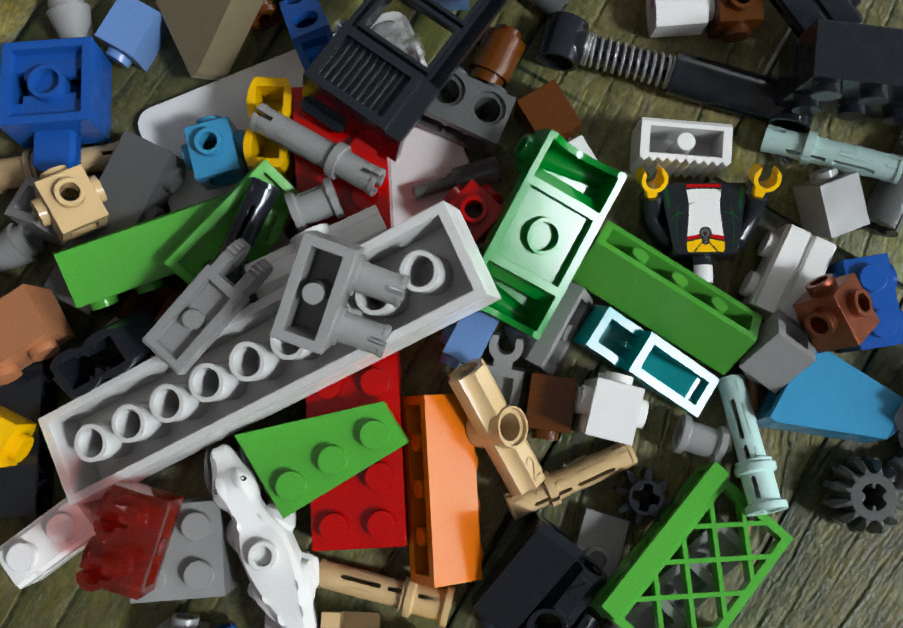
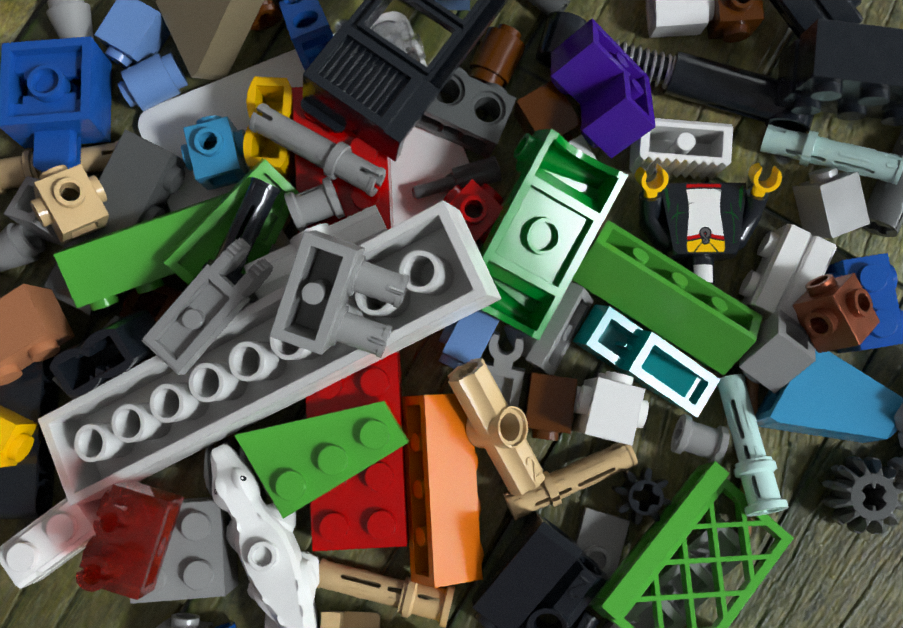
none -> medium blue brick [118,52,189,111]
none -> dark purple brick [550,18,656,159]

